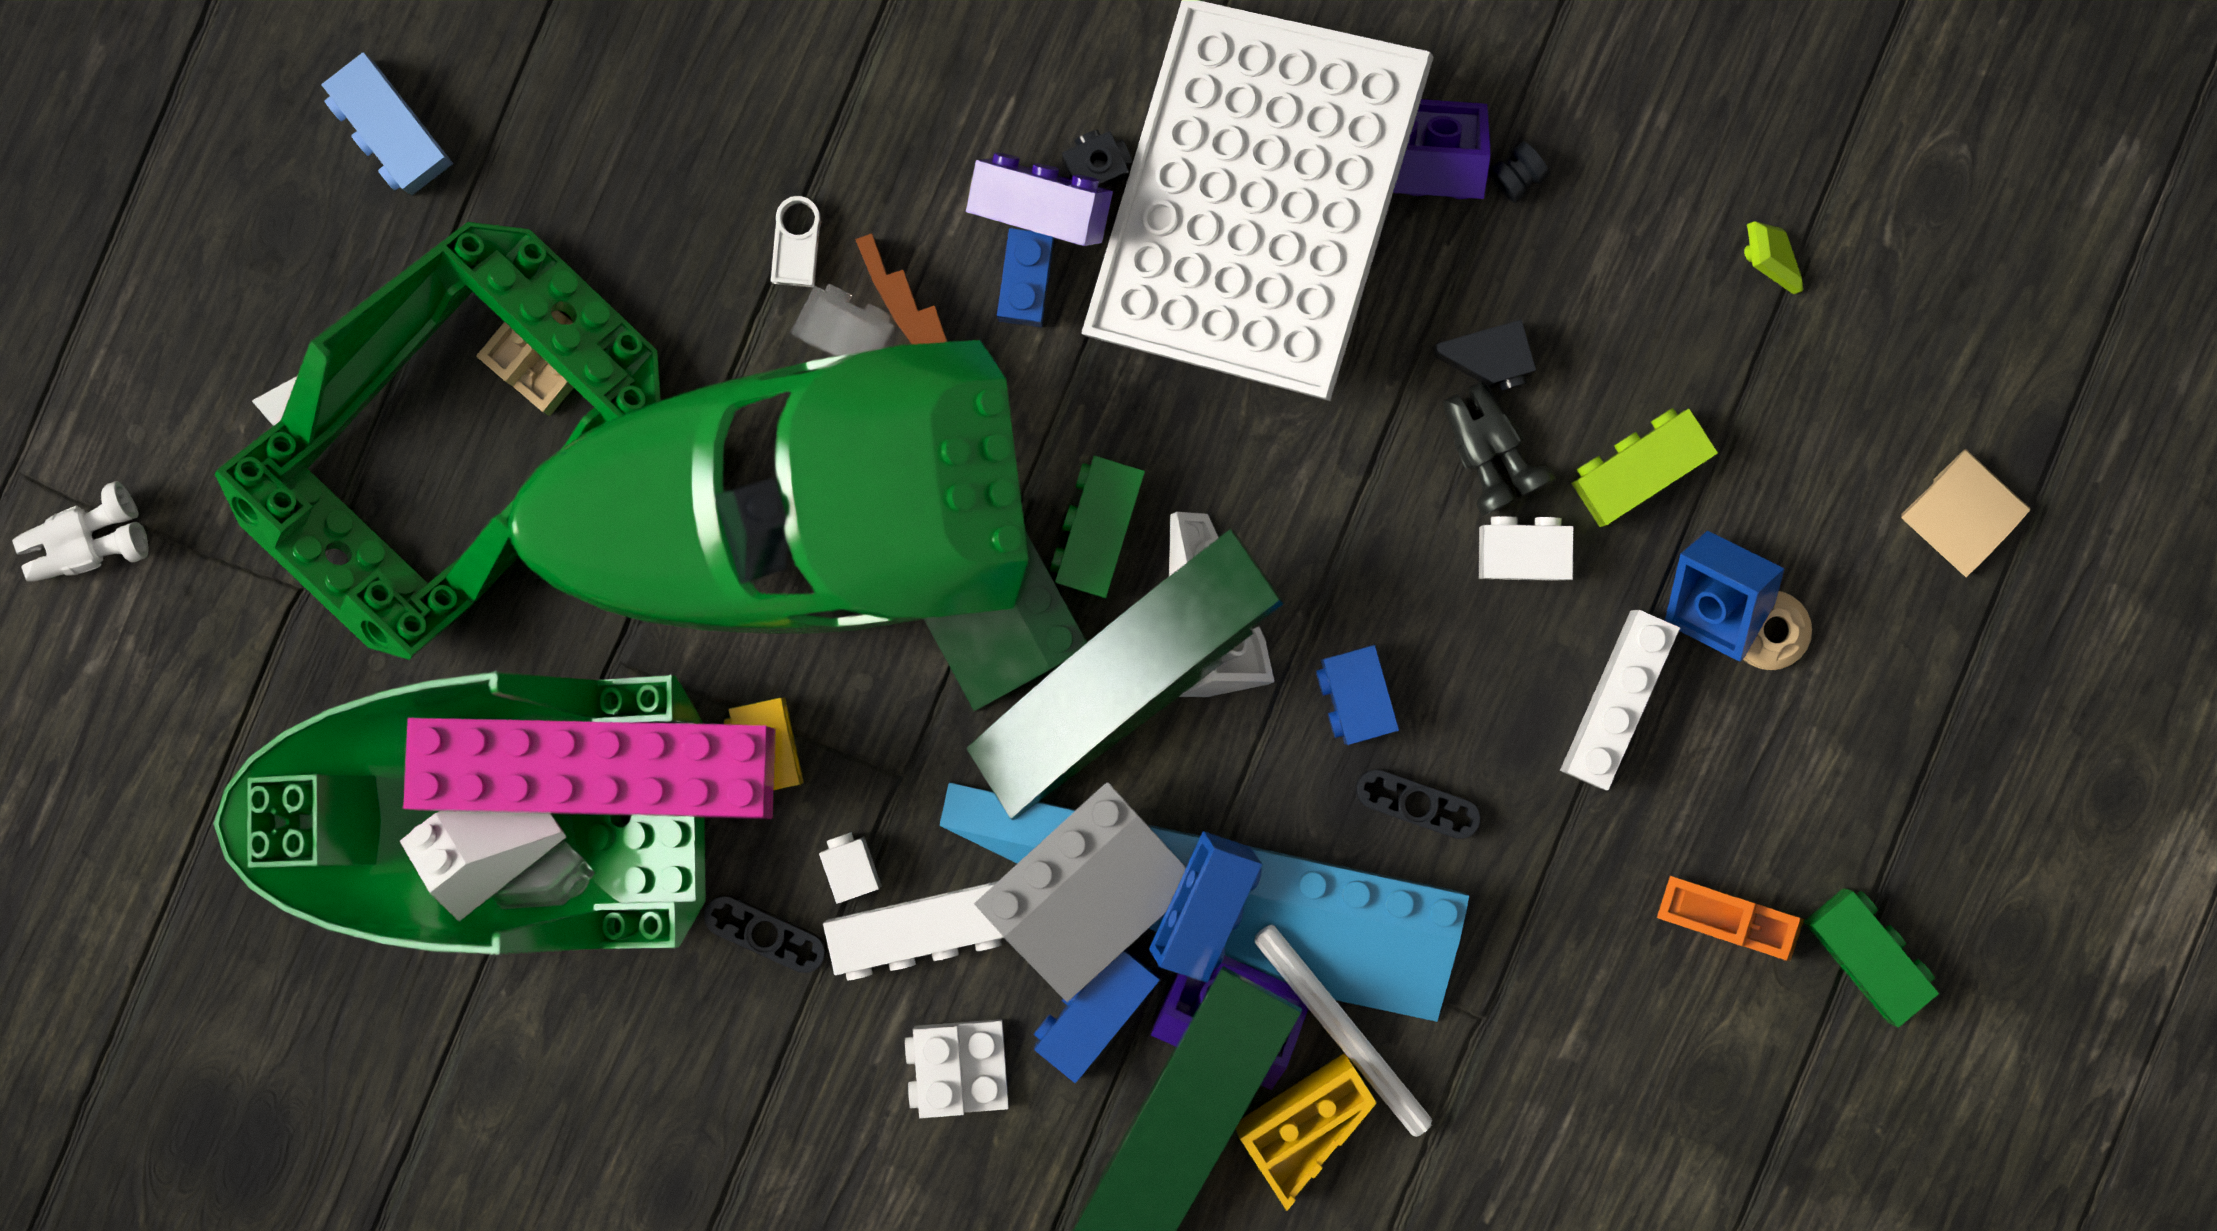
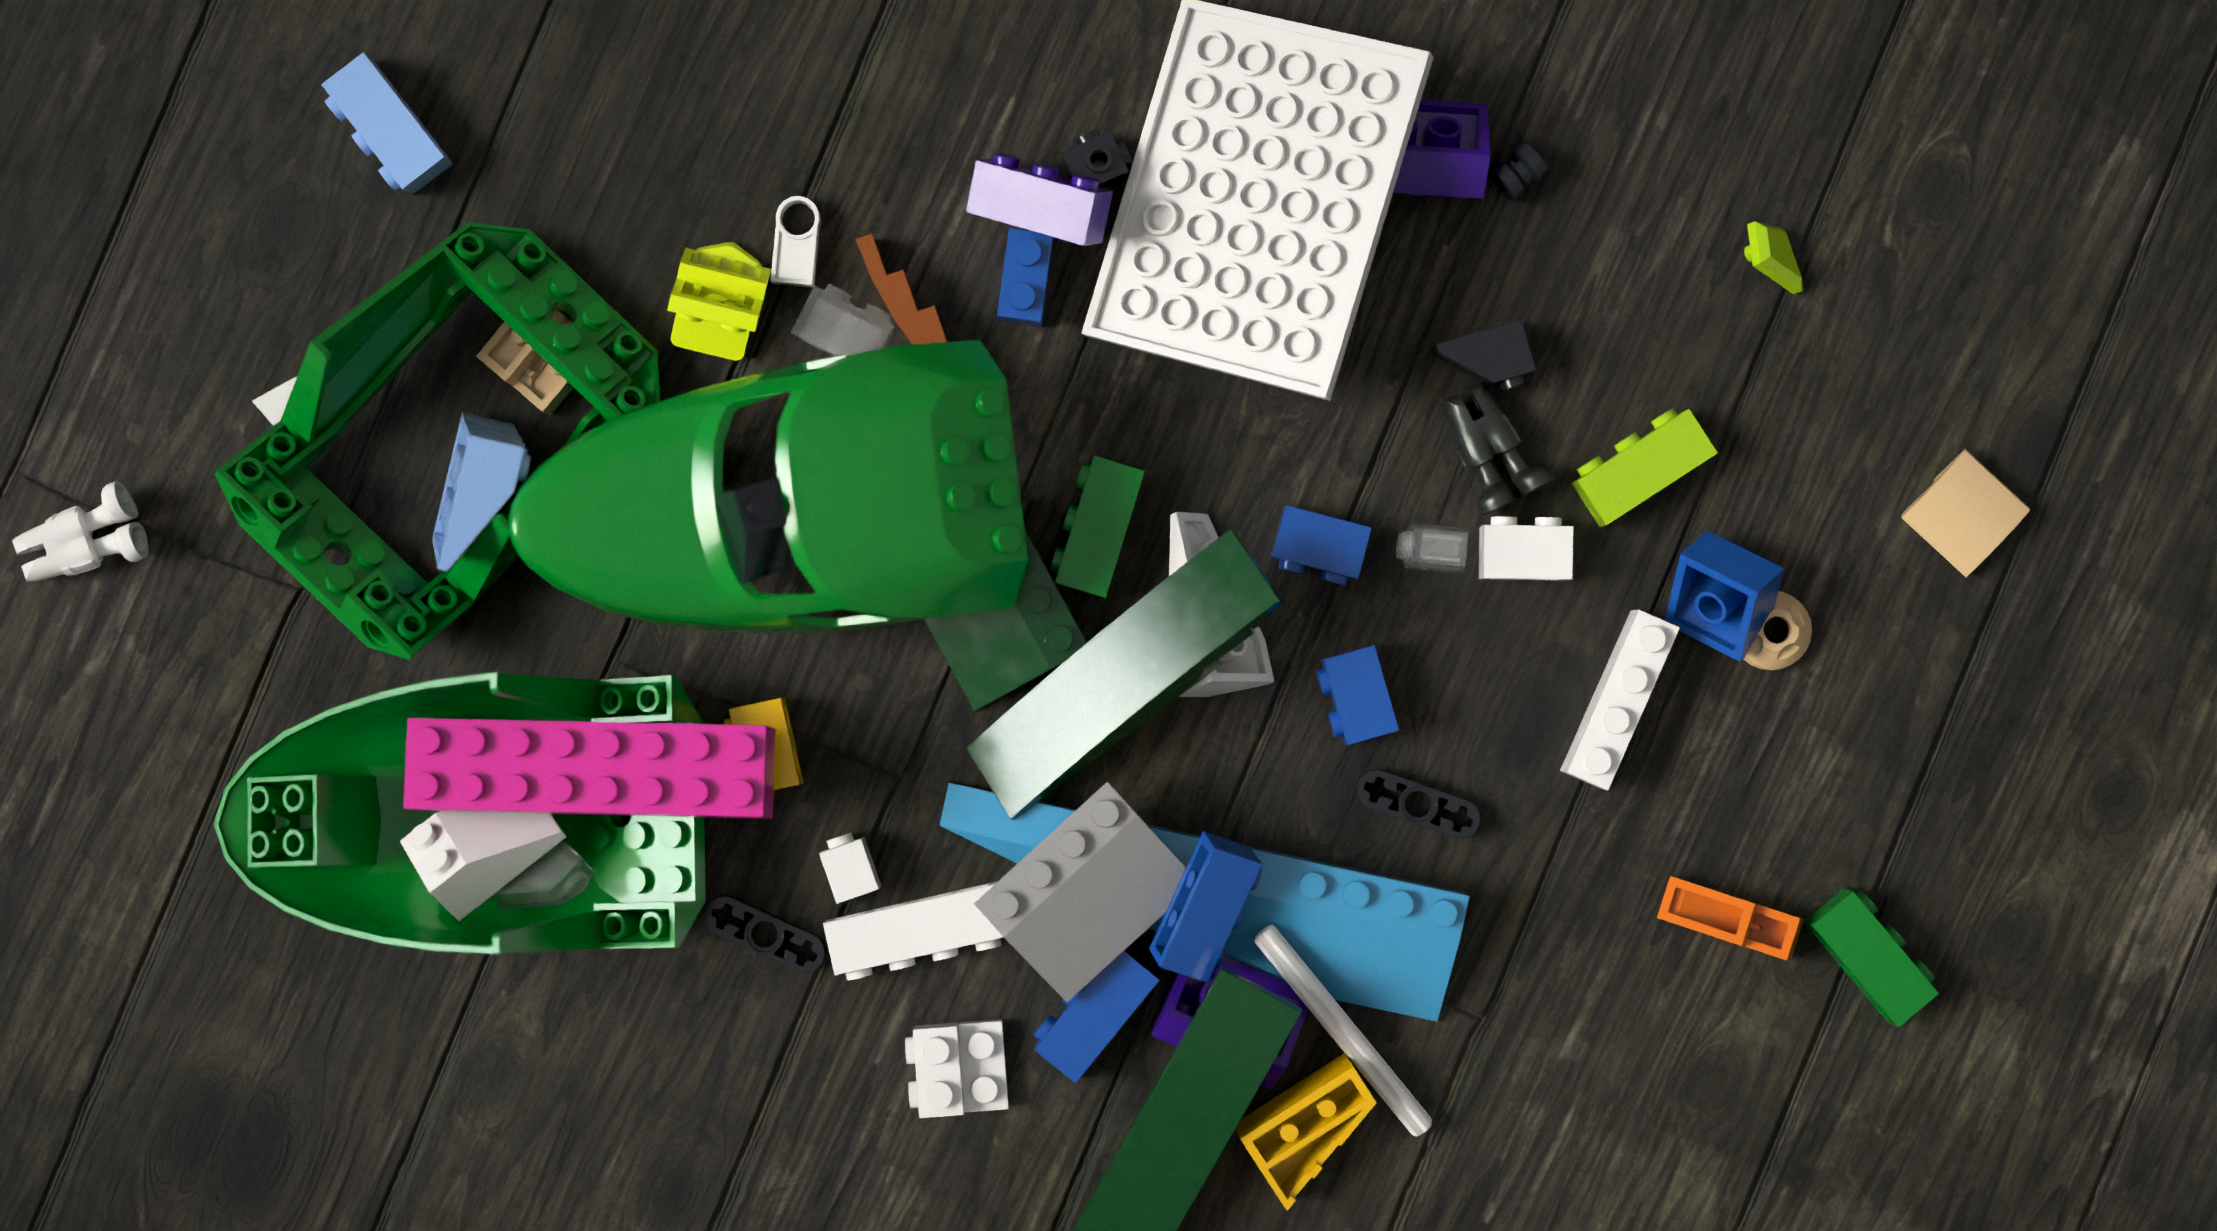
none -> light blue slope [432,412,530,571]
none -> neon yellow piece [667,242,772,361]
none -> blue brick [1270,505,1371,586]
none -> clear brick [1396,523,1468,573]

